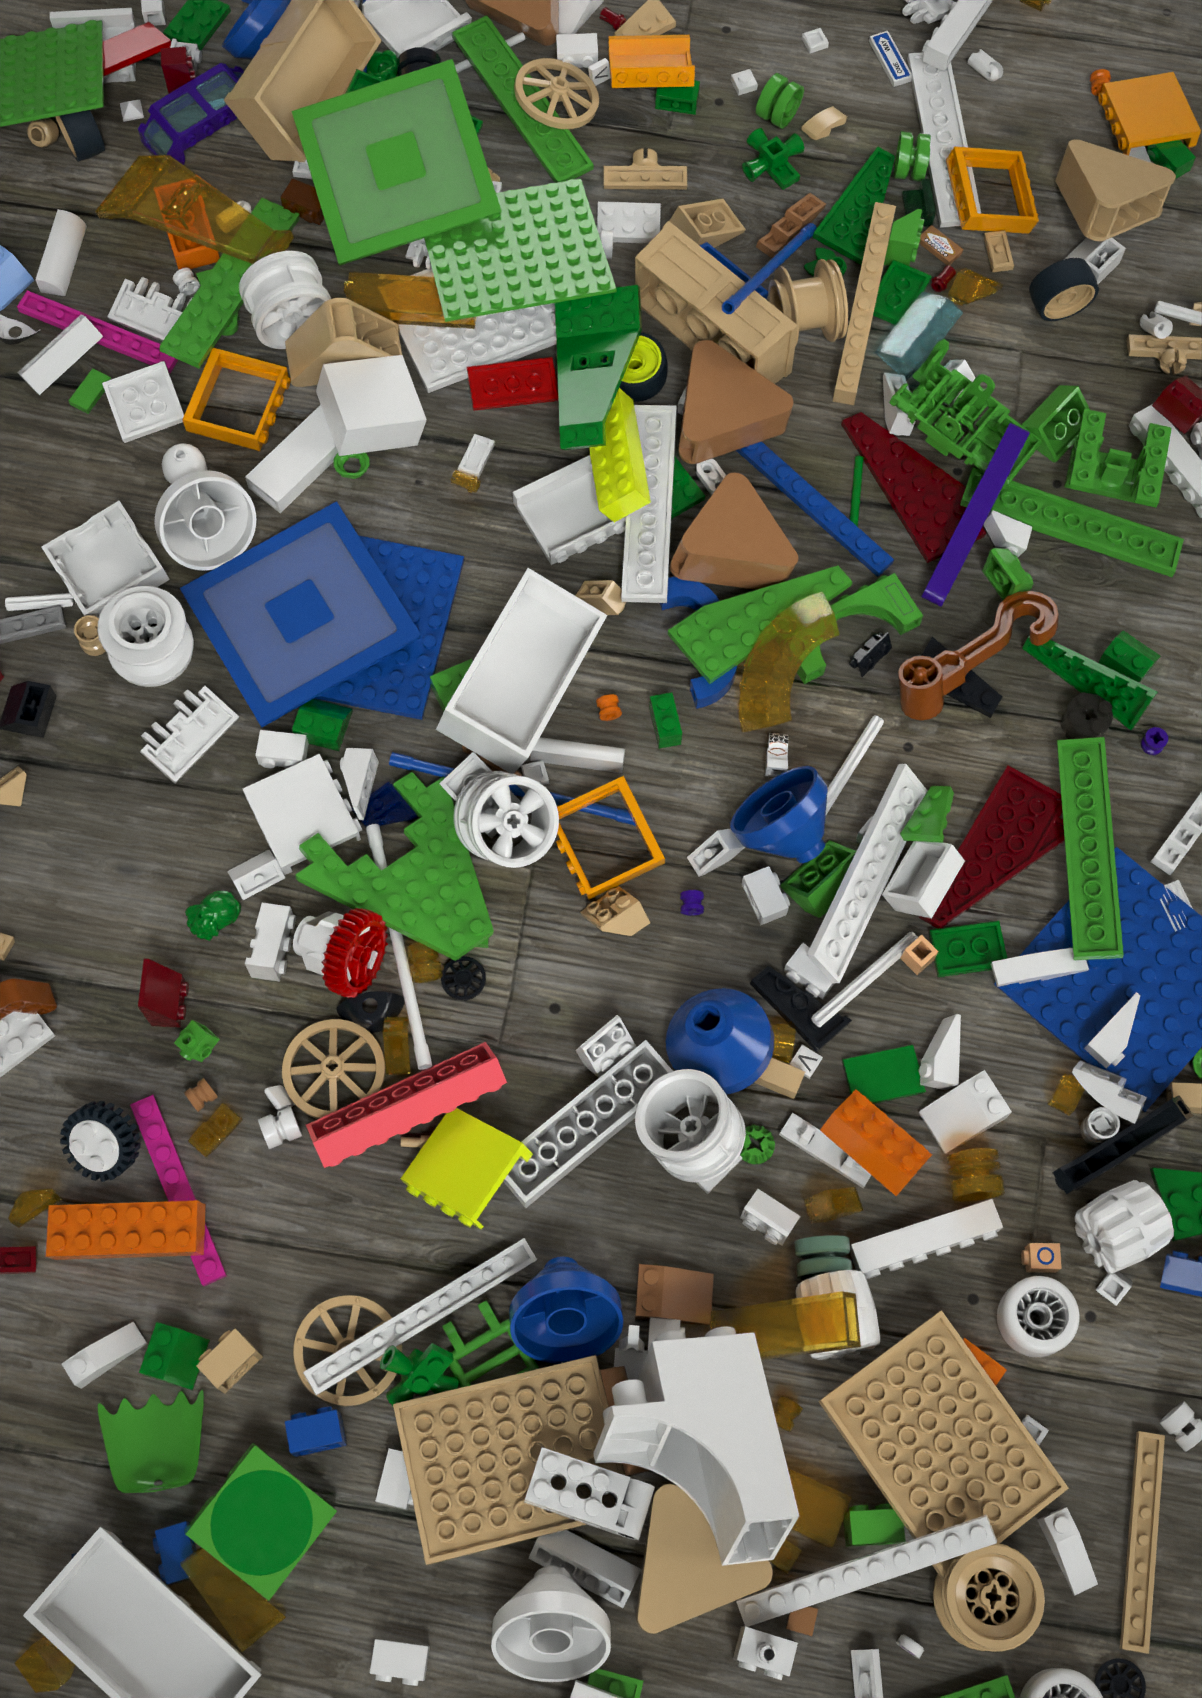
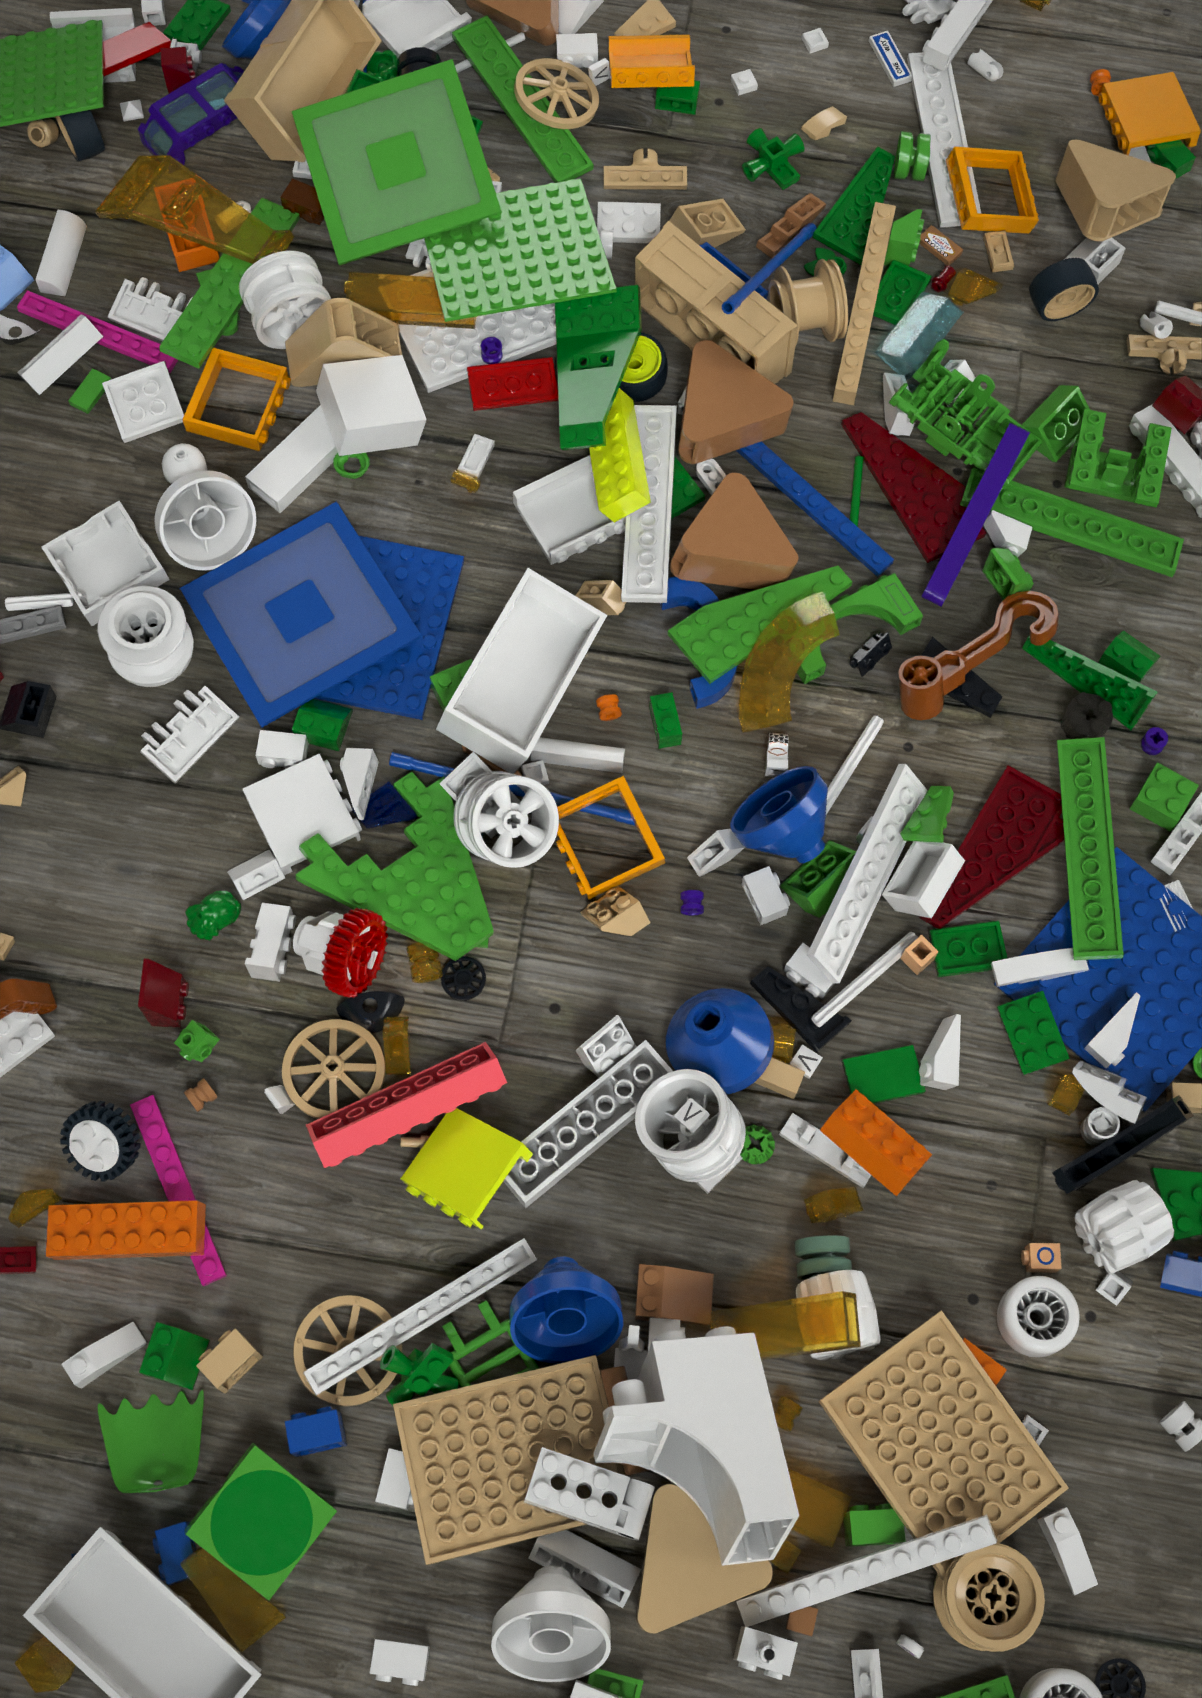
tan wheel [74,615,106,656] -> none
white wheel [173,268,200,296] -> none
clear yellow slope [188,1103,243,1157] -> none
white wheel [258,1106,302,1149] -> none
white piece [366,824,432,1070] -> none
dark red pin [599,7,626,30] -> none
white slope [740,1189,800,1245] -> none
bright green wheel [756,73,804,129] -> none
white brick [850,1199,1003,1279] -> none
clear green panel [902,179,936,227] -> none
white slope [918,1070,1012,1154] -> none
clear yellow wheel [946,1148,1005,1202] -> none
tan plate [1120,1431,1165,1654] -> none
none -> dark purple wheel [481,337,503,364]
none -> white tile [674,1097,710,1133]
none -> green plate [997,991,1070,1076]
none -> bright green brick [1130,762,1199,832]

